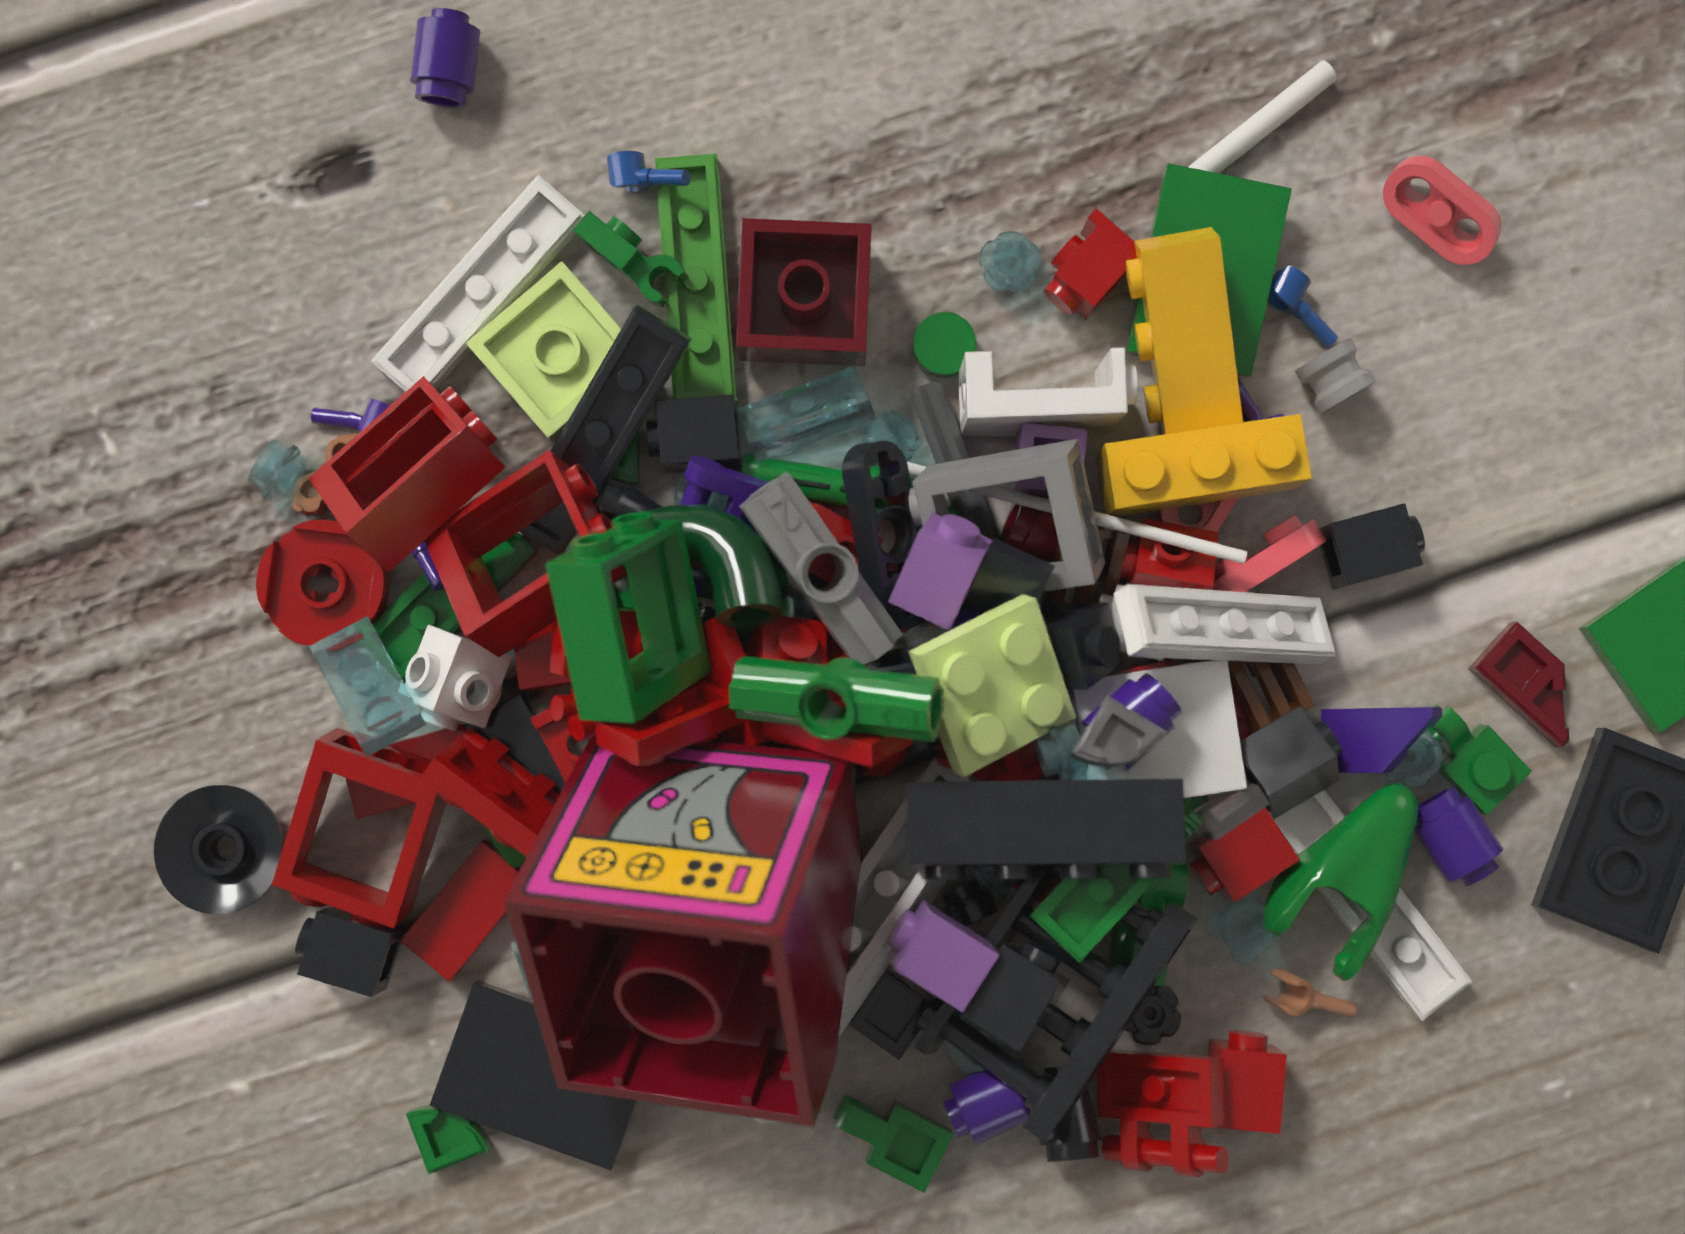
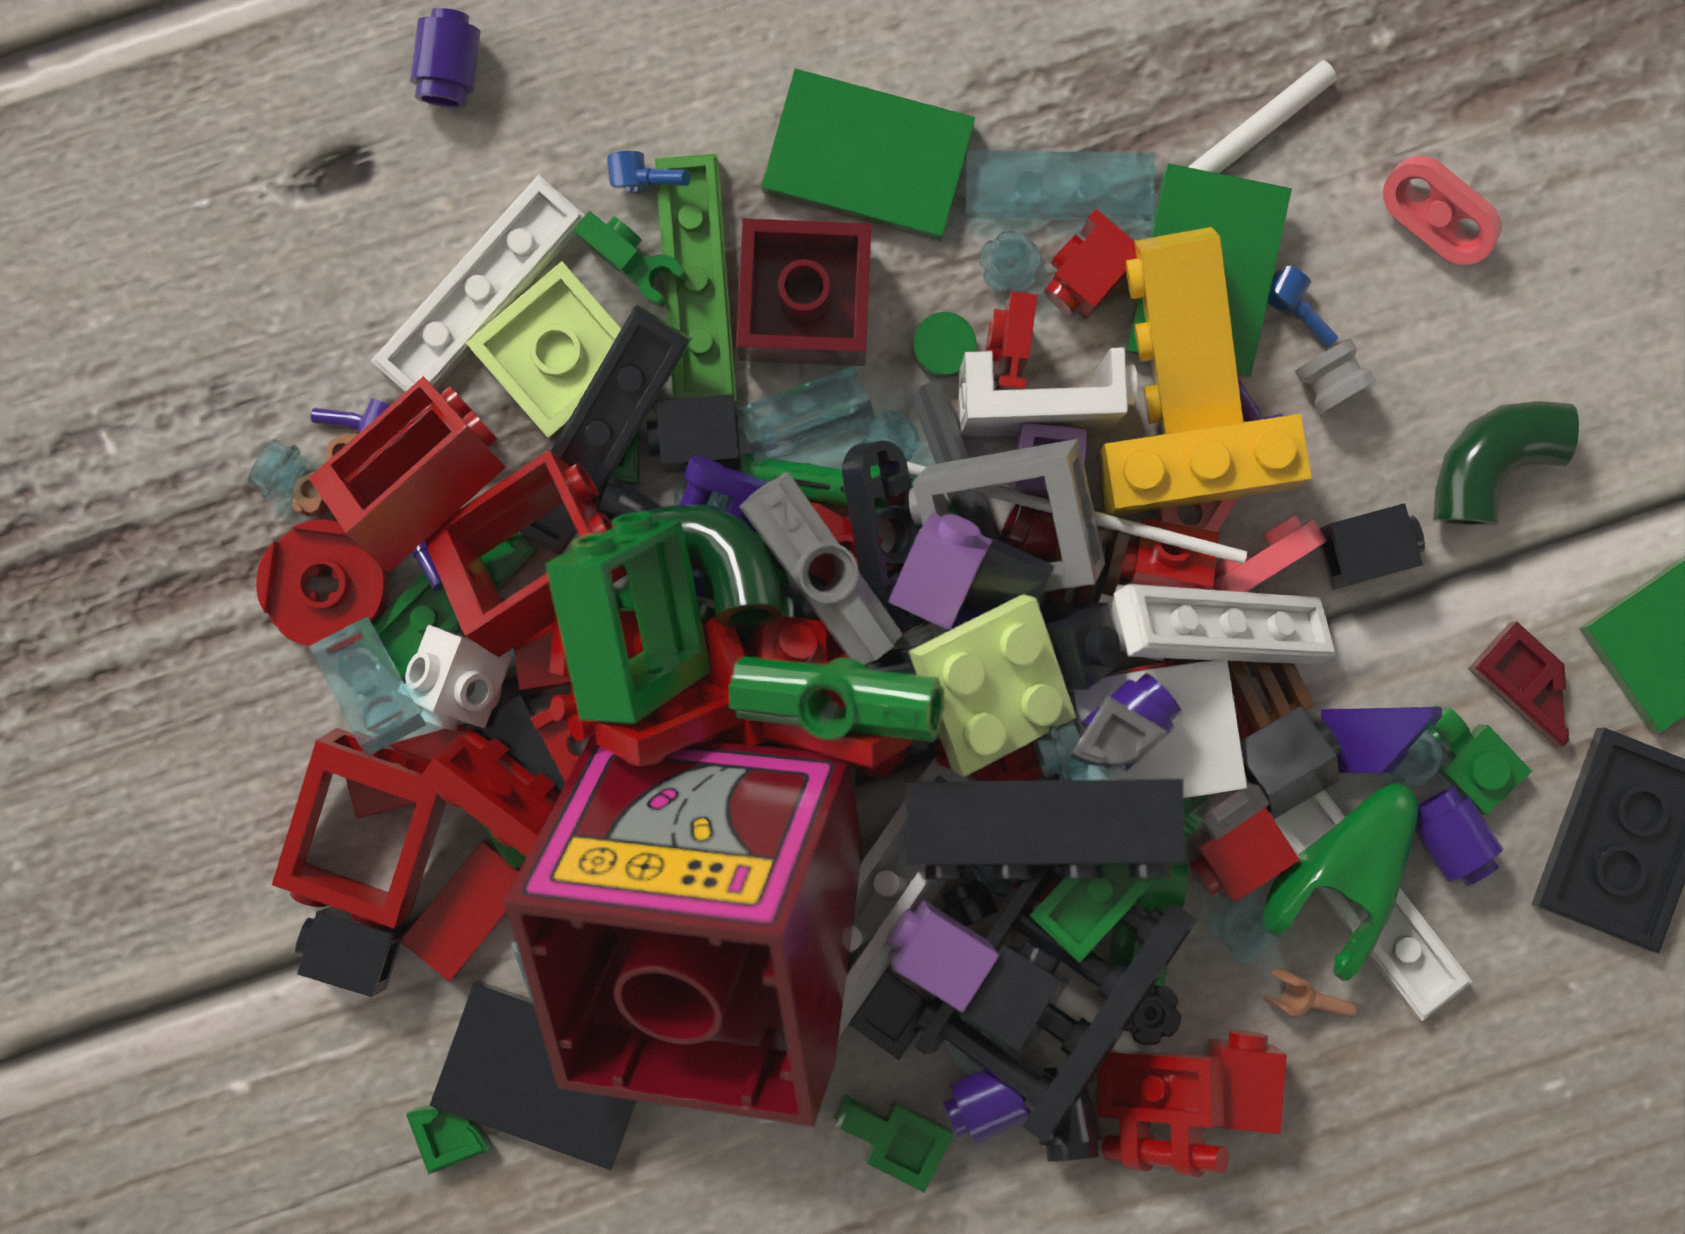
black dish [154,785,284,914] -> none
none -> green tile [761,68,976,242]
none -> clear light blue plate [965,150,1155,221]
none -> red plate [985,291,1038,391]
none -> dark green cylinder [1433,401,1579,526]

